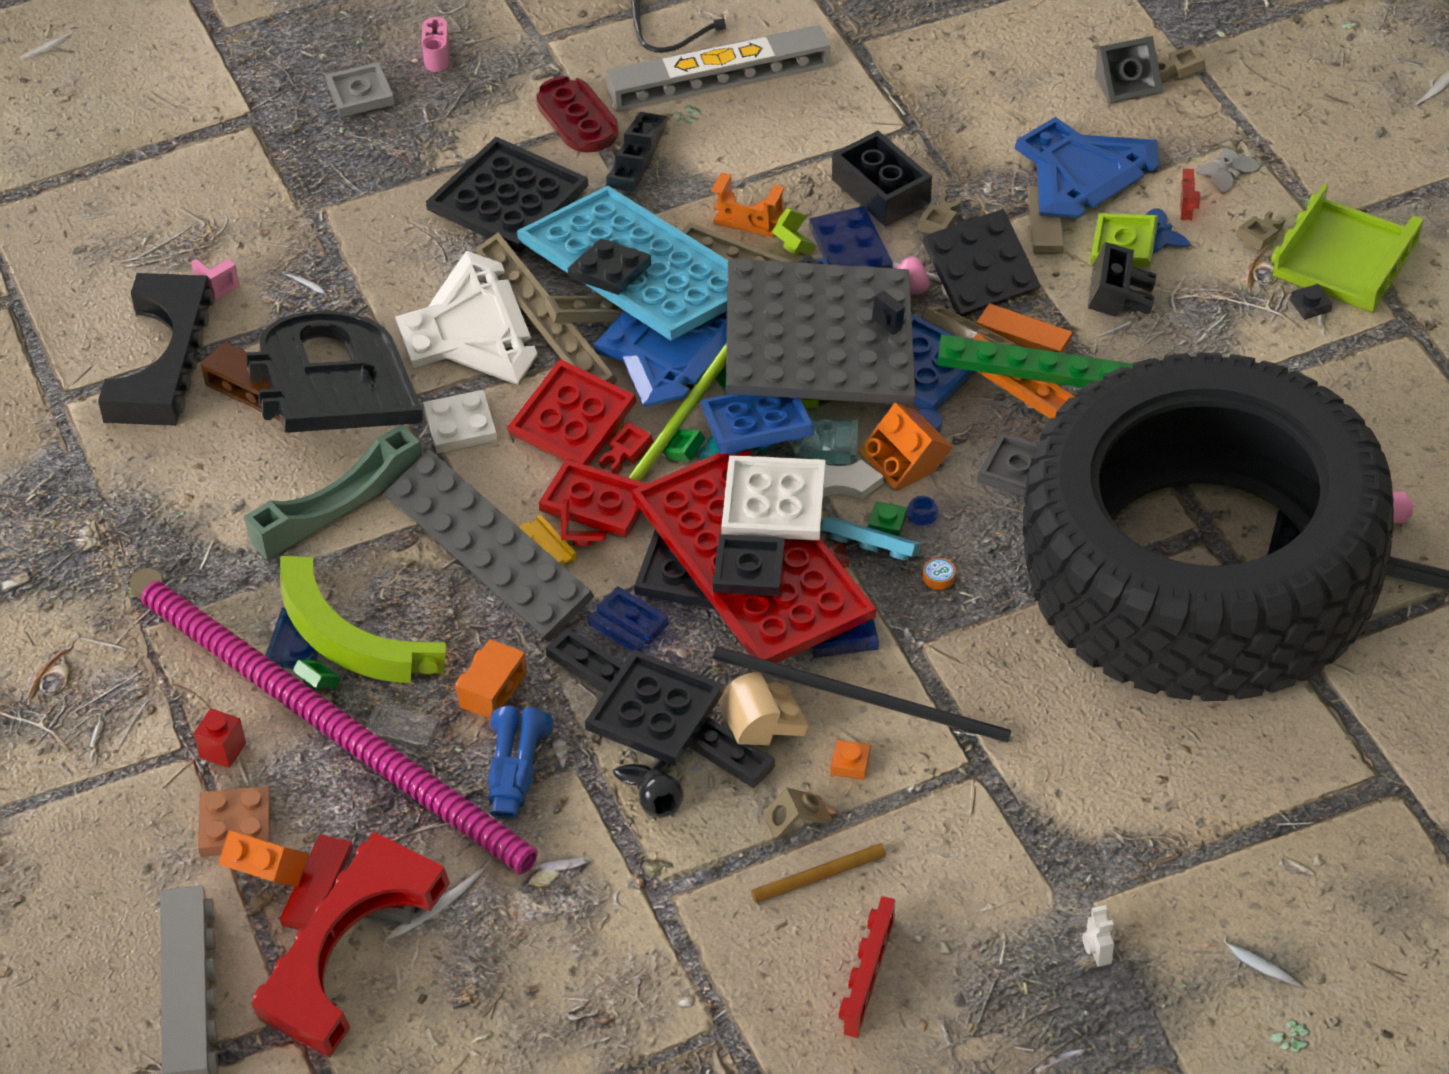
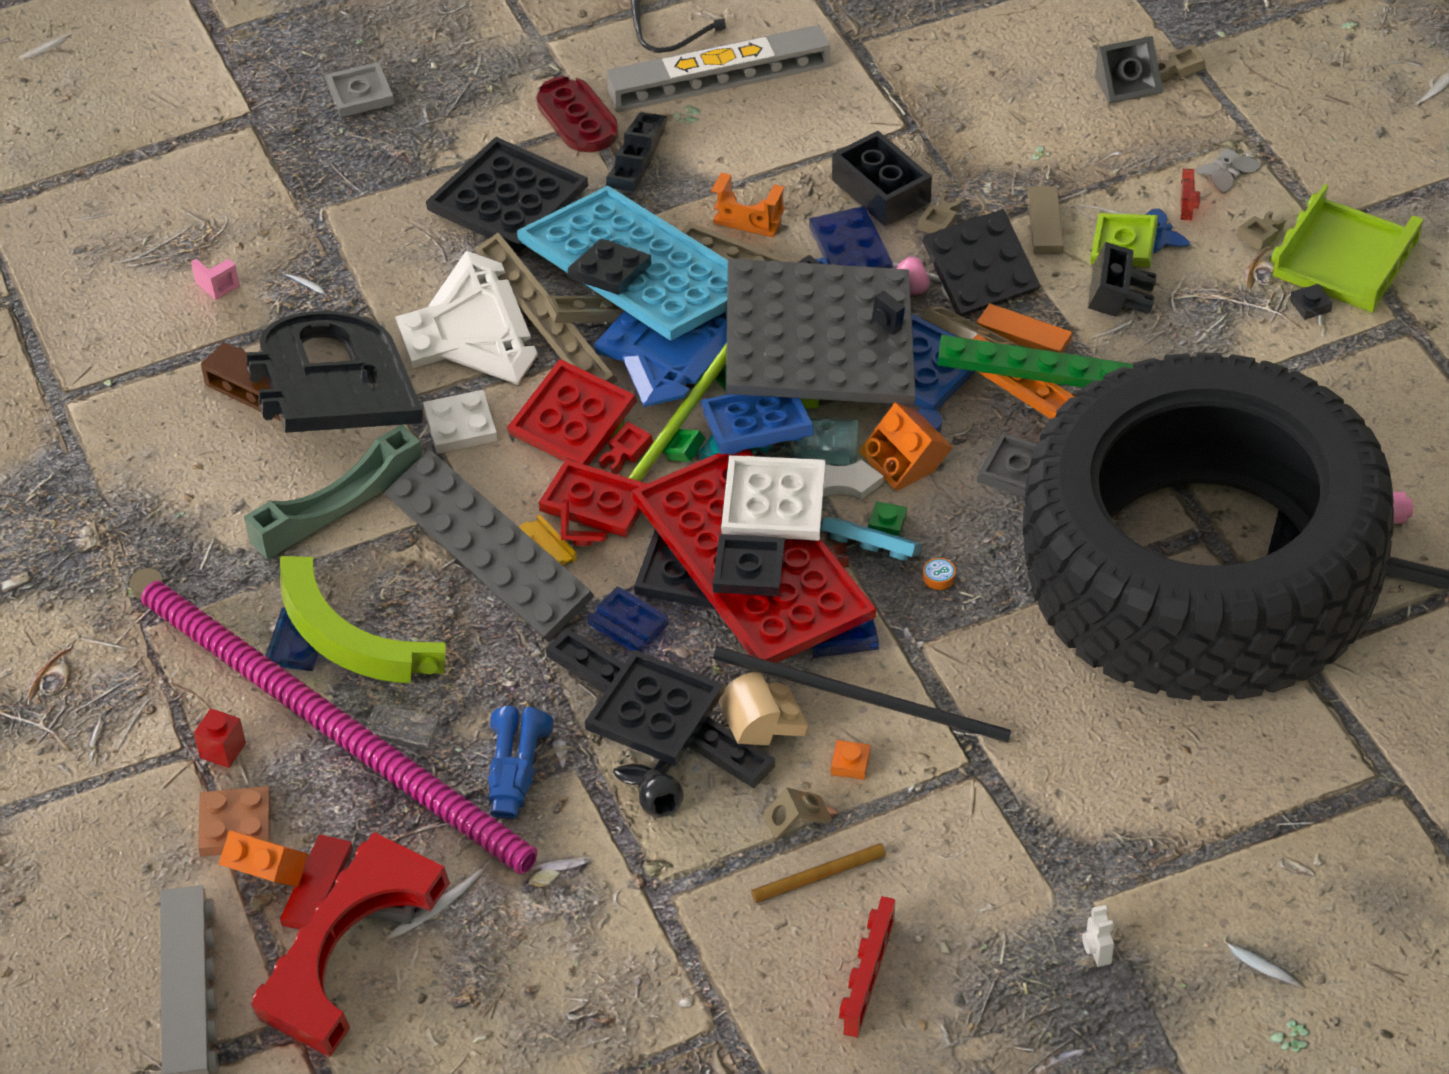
black arch [98,273,215,426] -> none
green plate [293,660,341,691] -> none
bright pink beam [422,17,450,72] -> none
orange brick [455,639,527,719] -> none
lime bracket [772,208,817,255] -> none
clear blue plate [906,496,939,526] -> none
blue plate [1015,117,1159,218] -> none

